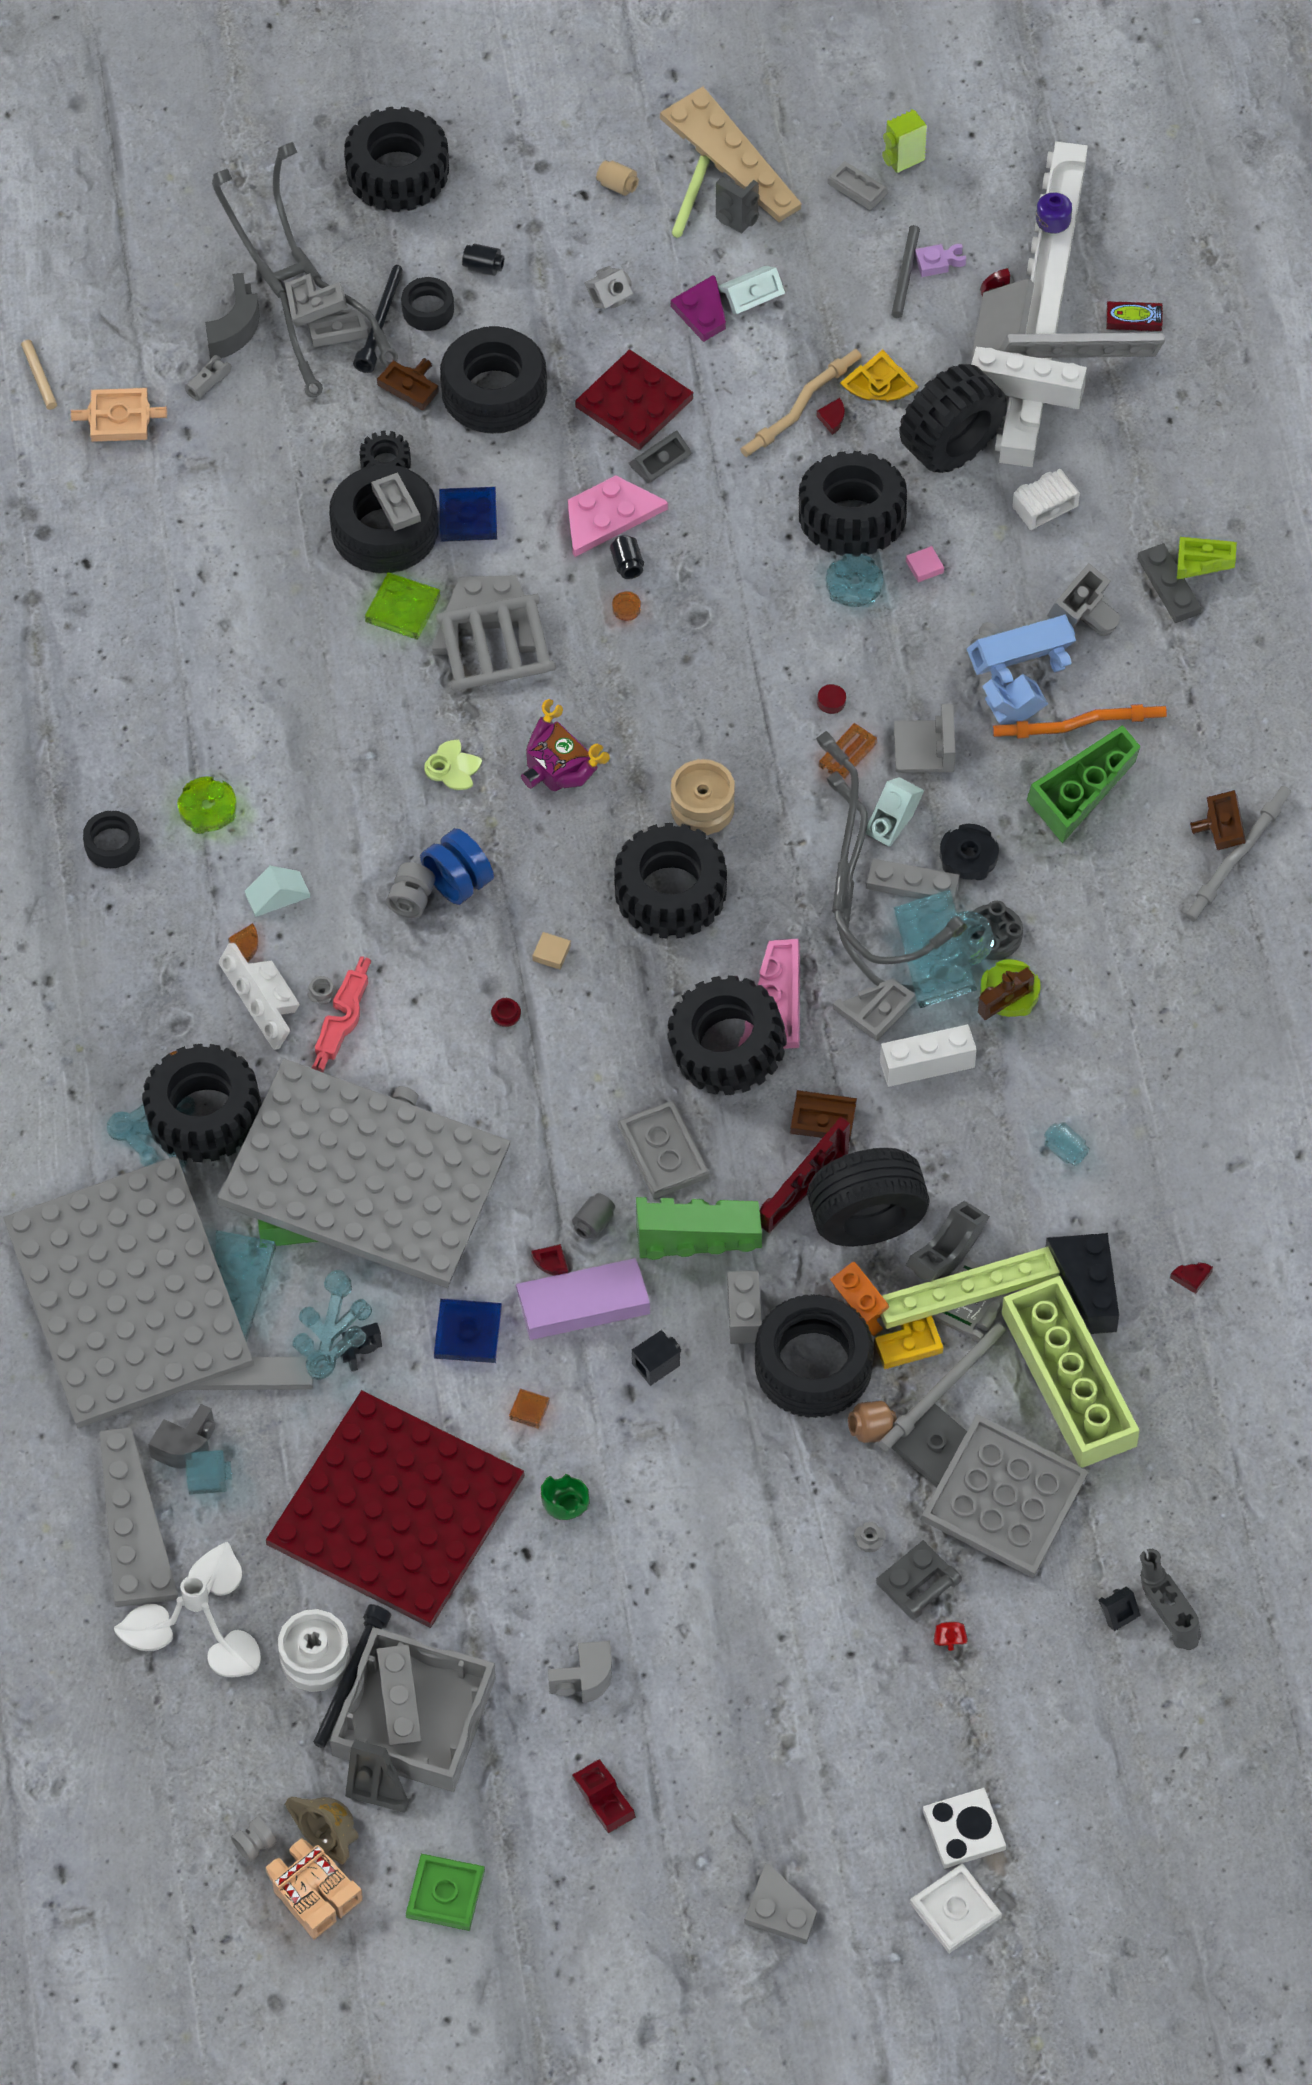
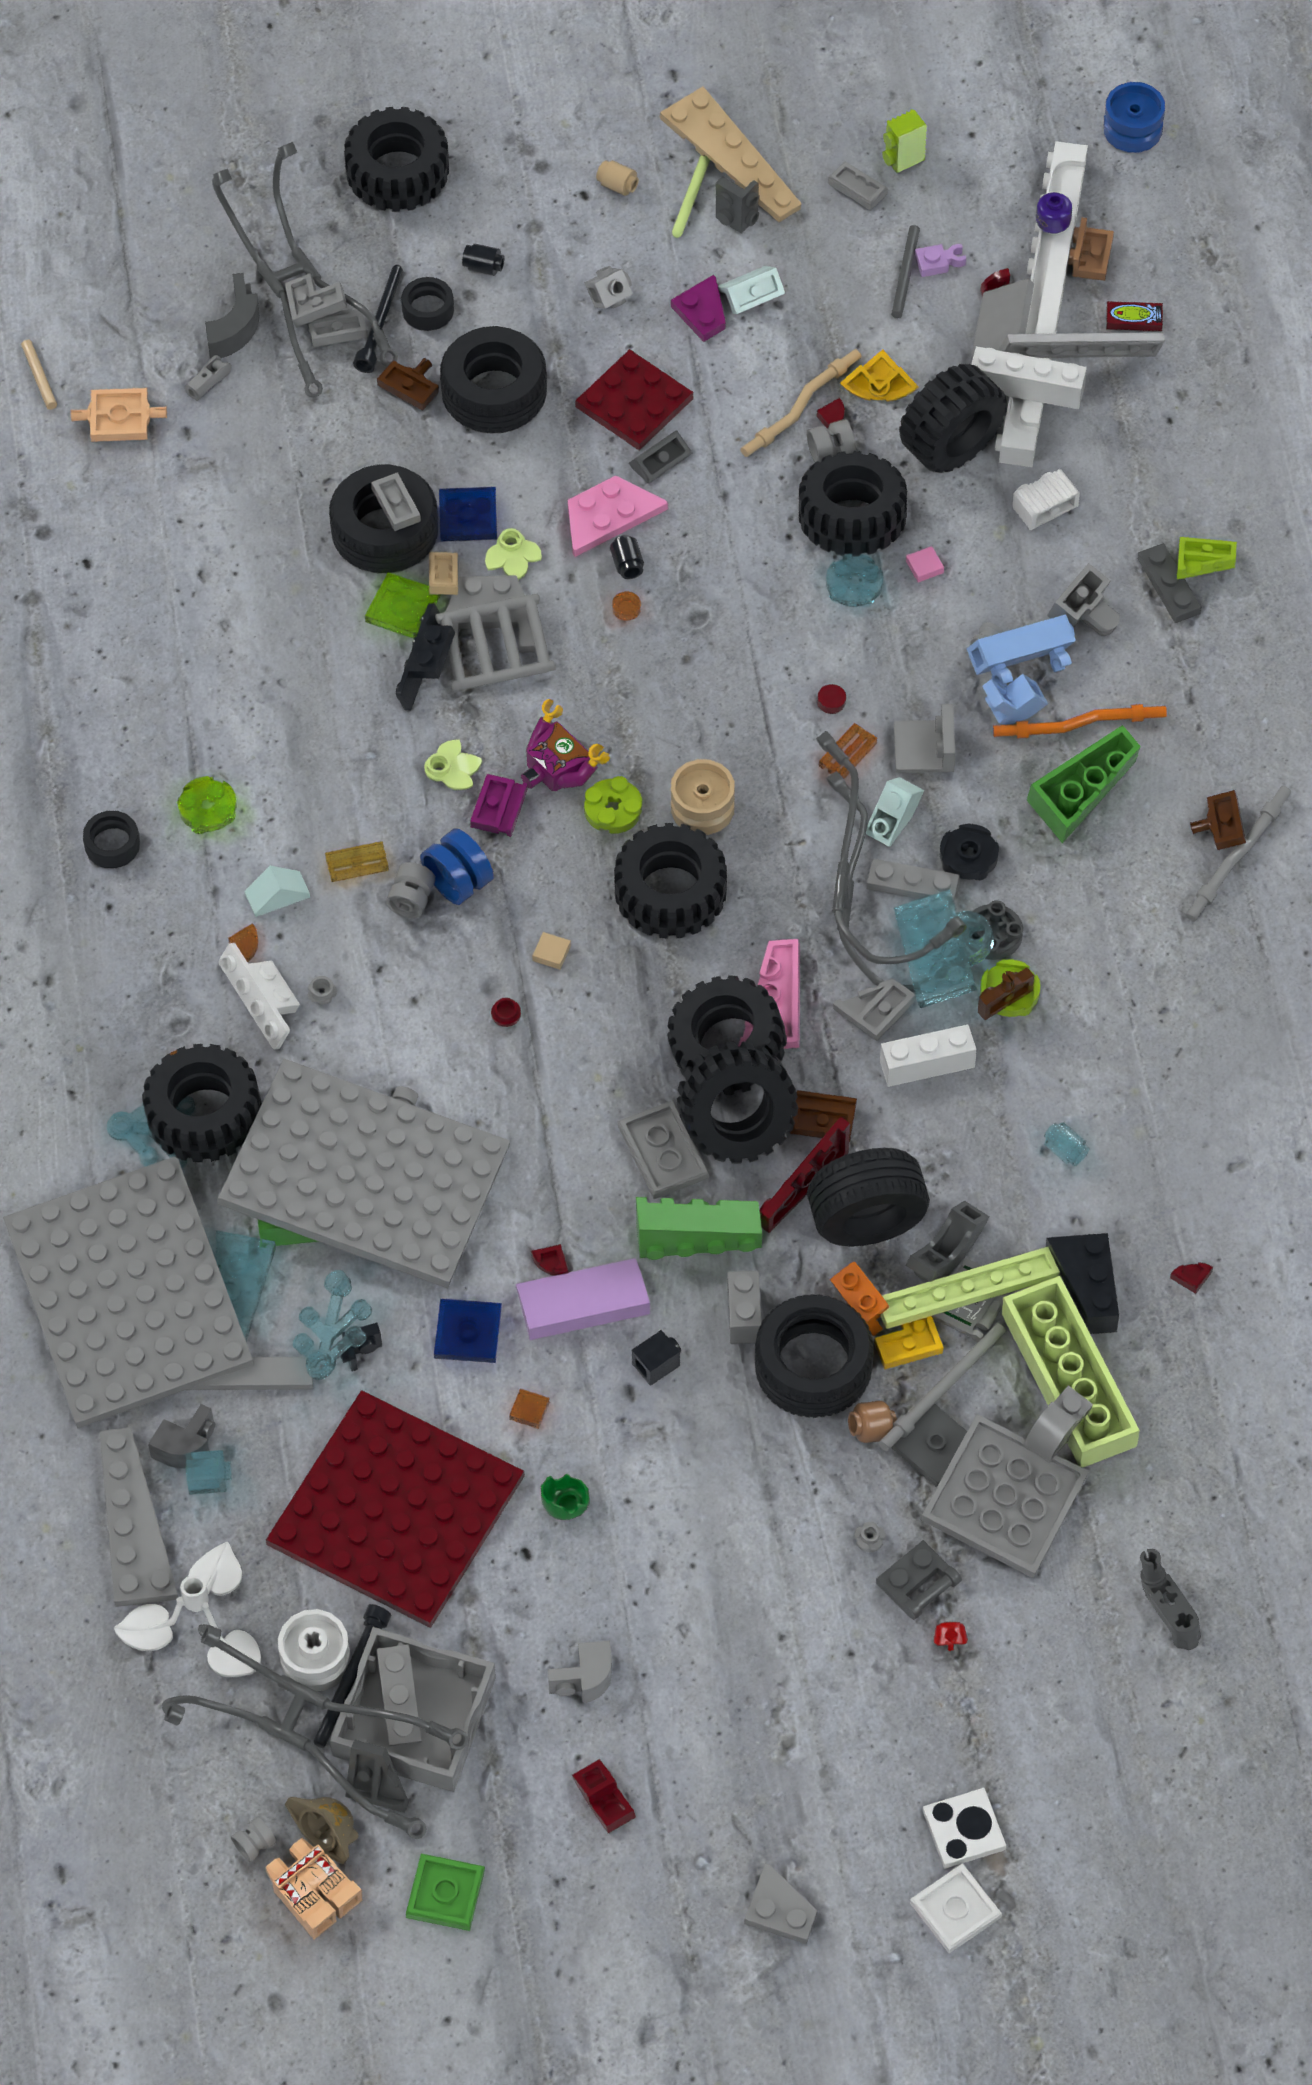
coral piece [312,956,371,1072] -> none
black tyre [359,430,411,469] -> none
flat silver brick [572,1193,615,1239] -> none
black tile [1098,1586,1141,1631] -> none
none -> dark grey bar [162,1624,468,1839]
none -> clear yellow tile [325,841,389,882]
none -> black bracket [396,603,455,711]
none -> tan plate [429,552,458,595]
none -> magenta plate [470,774,528,837]
none -> yellowish green plate [485,528,542,580]
none -> lime plate [584,776,642,834]
none -> black tyre [677,1041,798,1164]
none -> light grey wheel [807,419,856,462]
none -> light grey brick [1025,1385,1093,1463]
none -> medium nougat bracket [1068,217,1114,281]
none -> blue wheel [1104,82,1165,153]

